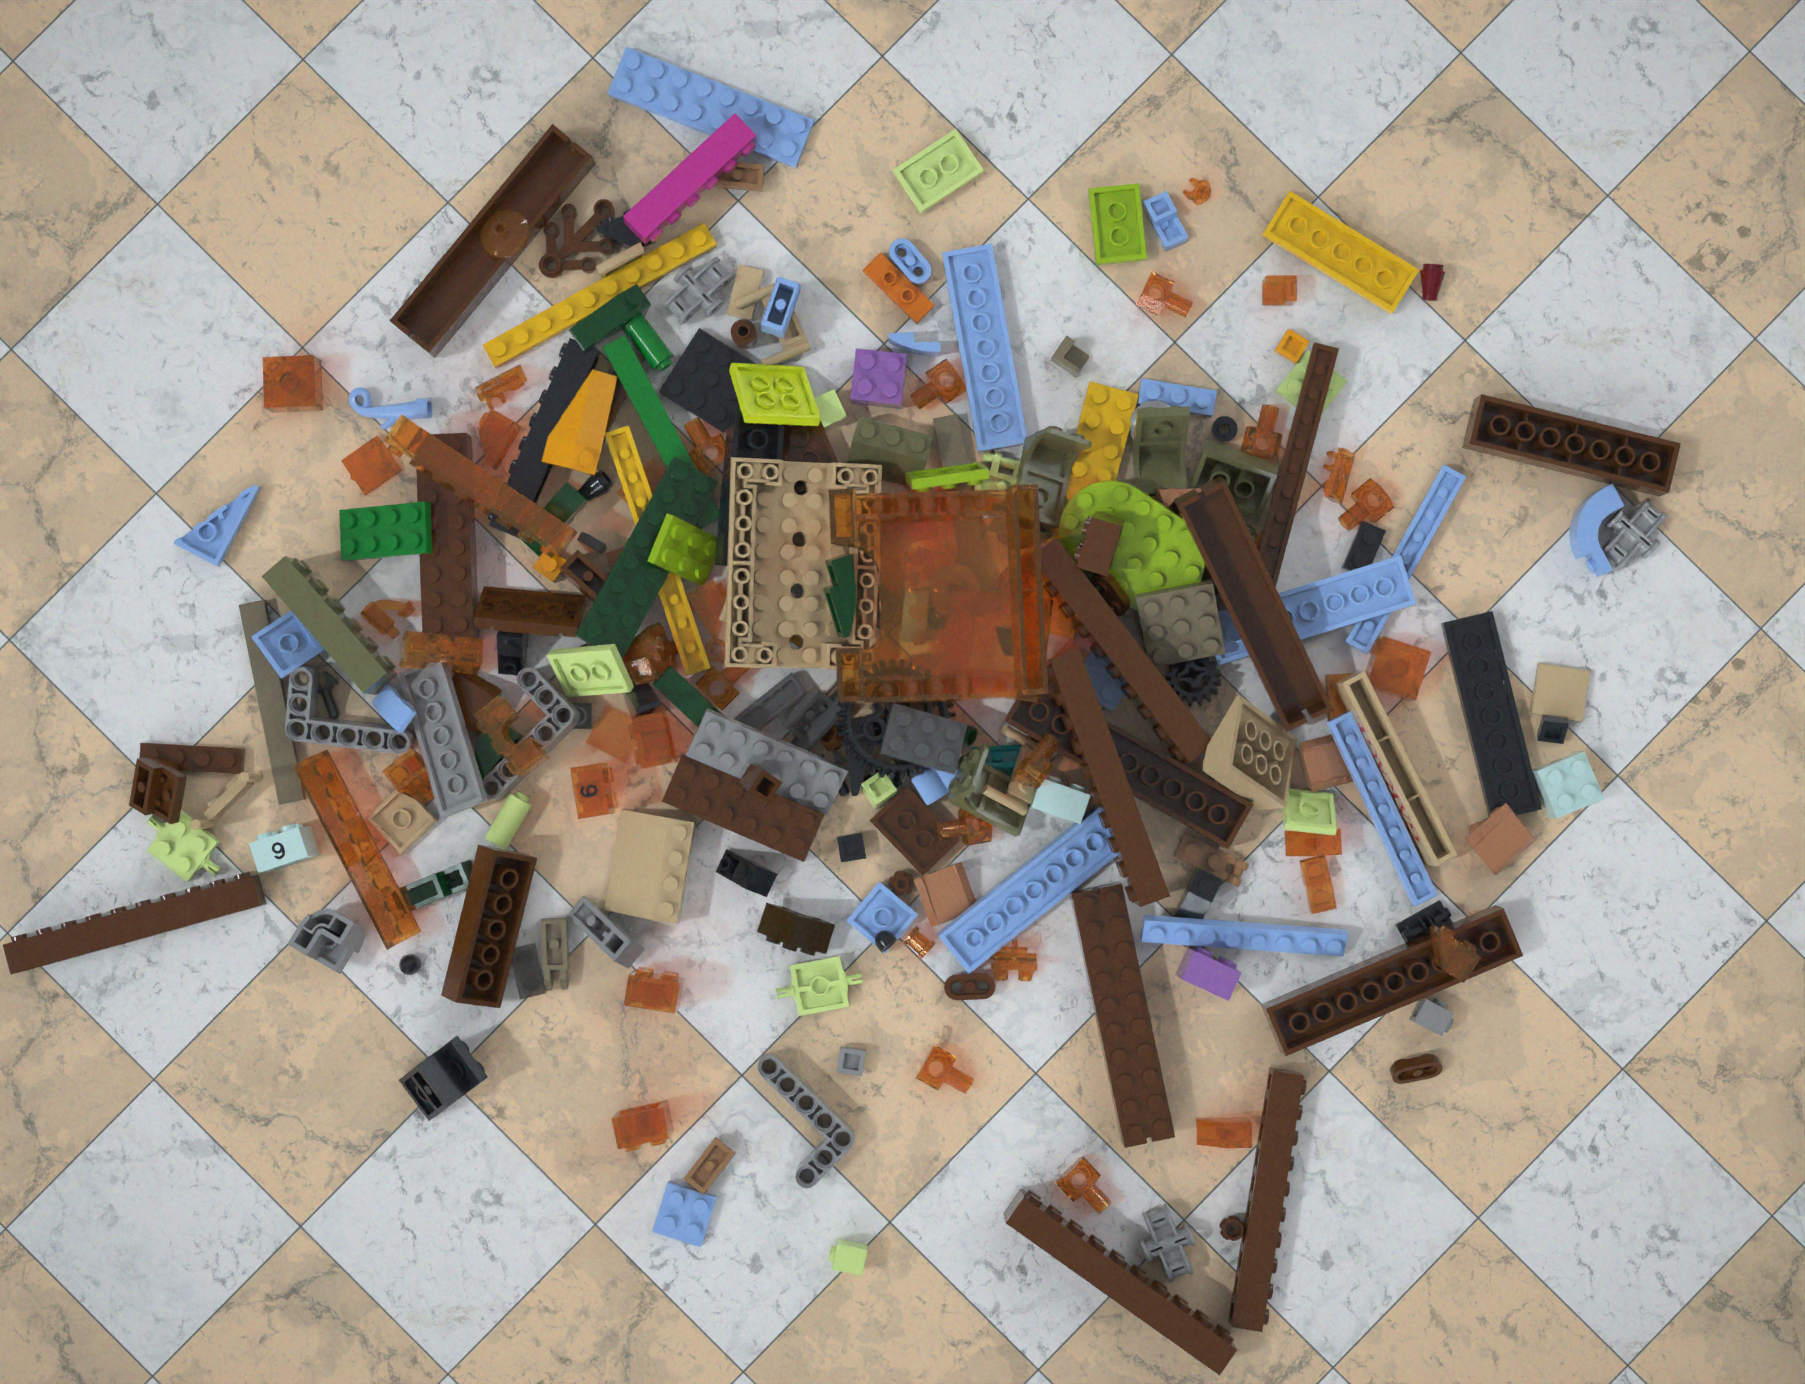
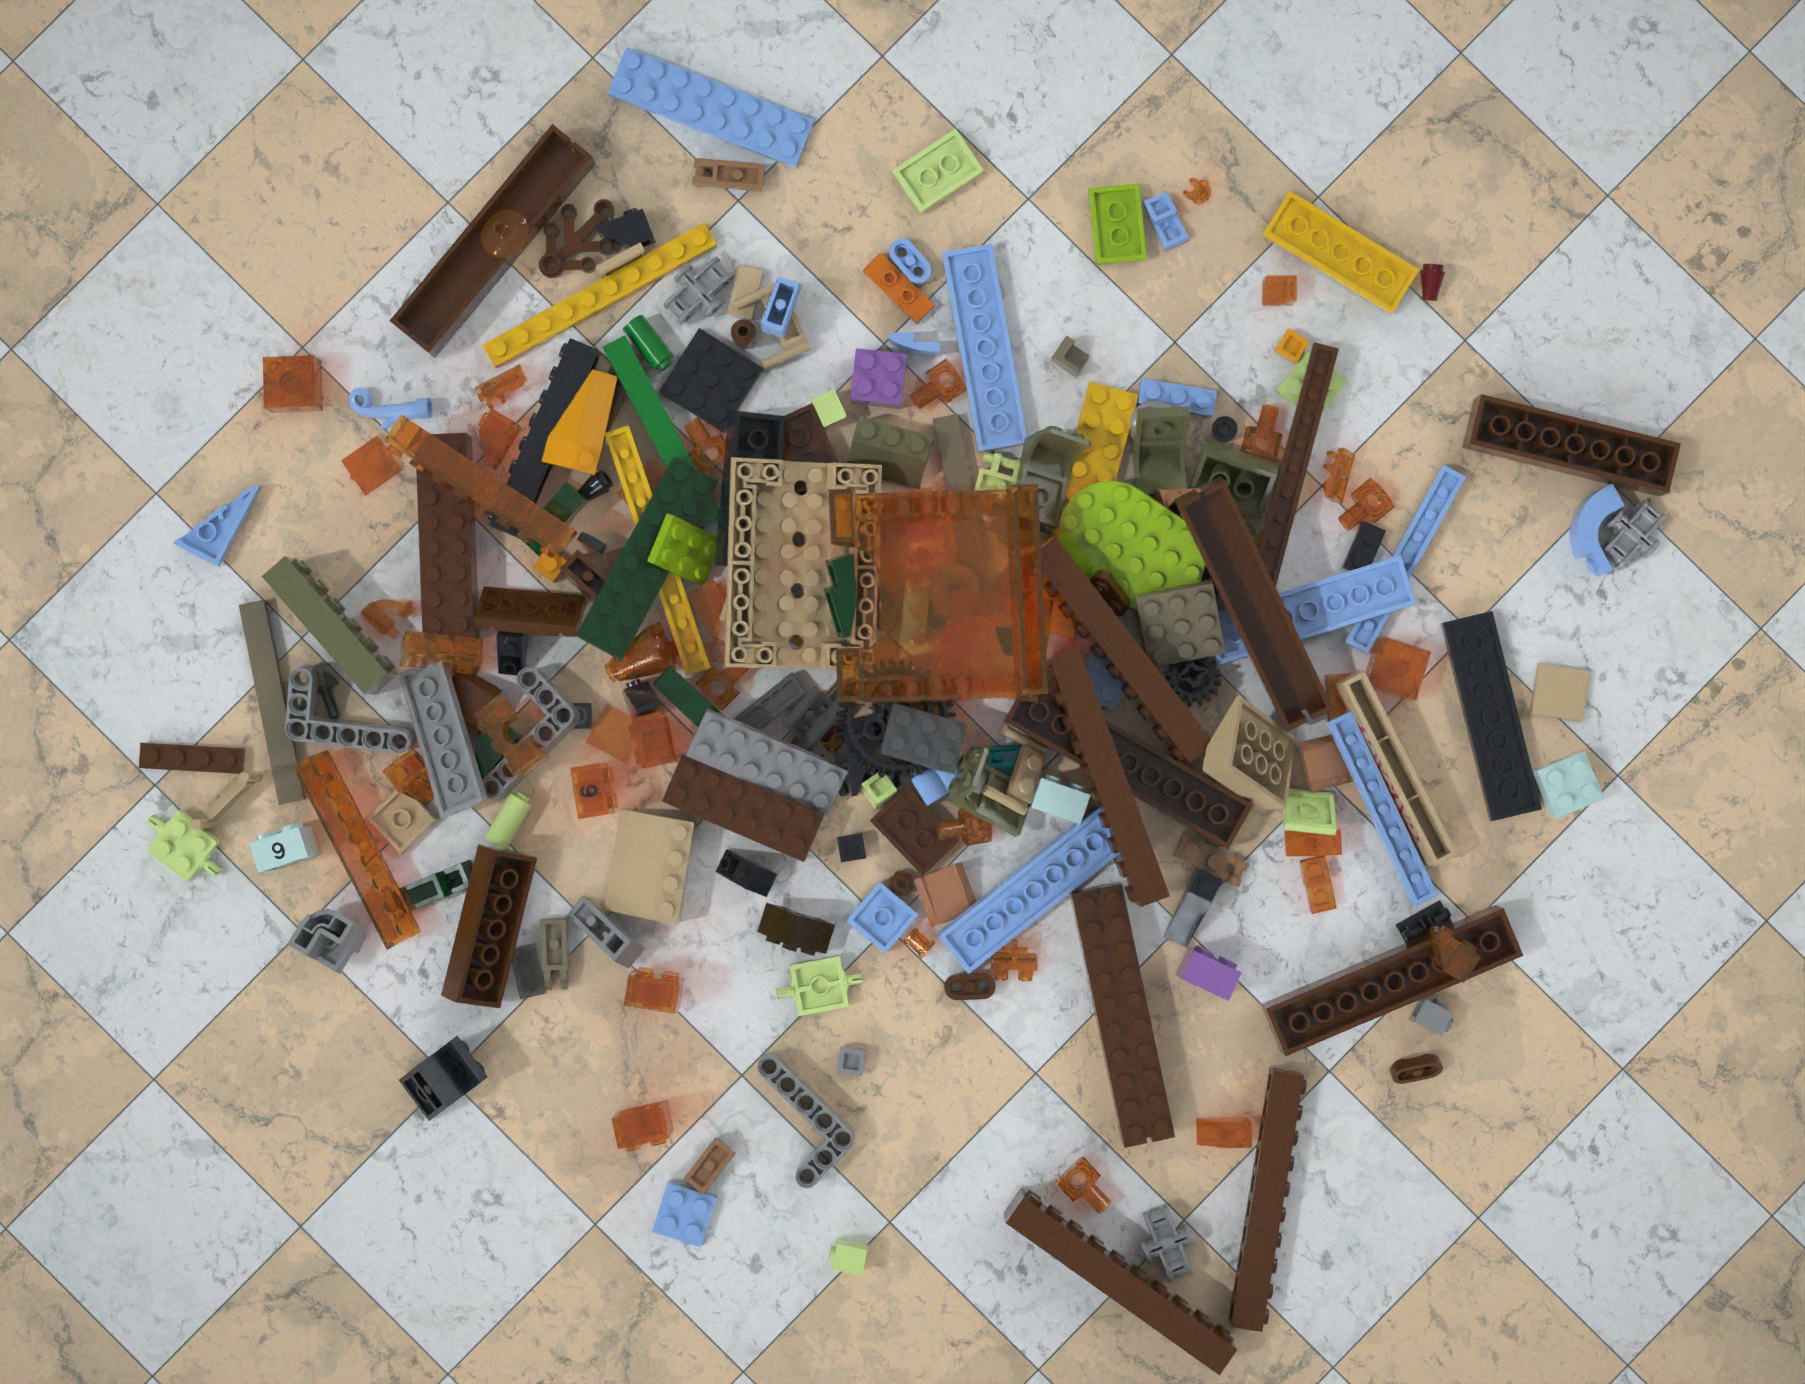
reddish brown brick [3,872,267,975] -> none
reddish brown brick [129,757,187,824] -> none
light blue plate [251,611,325,679] -> none
green plate [339,501,432,561] -> none
light blue slope [372,683,416,734] -> none
black hinge [399,954,421,975] -> none
yellowish green plate [547,644,634,697] -> none
dark green slope [569,284,651,351] -> none
dark pink brick [623,113,756,245] -> none
clear orange tile [625,654,661,686] -> none
neon yellow plate [729,363,821,426] -> none
reddish brown brick [737,763,782,804] -> none
black hinge [875,930,897,953] -> none
lime plate [905,462,989,493] -> none
clear orange piece [916,1044,974,1094] -> none
dark green hinge [963,725,978,747] -> none
clear orange piece [1014,733,1060,788] -> none
reddish brown brick [1074,511,1125,576] -> none
clear orange piece [1136,271,1193,318] -> none
light blue plate [1140,915,1348,957] -> none
reddish brown plate [1220,1215,1245,1241] -> none
nougat slope [1466,803,1536,875] -> none
black plate [1537,715,1569,744] -> none

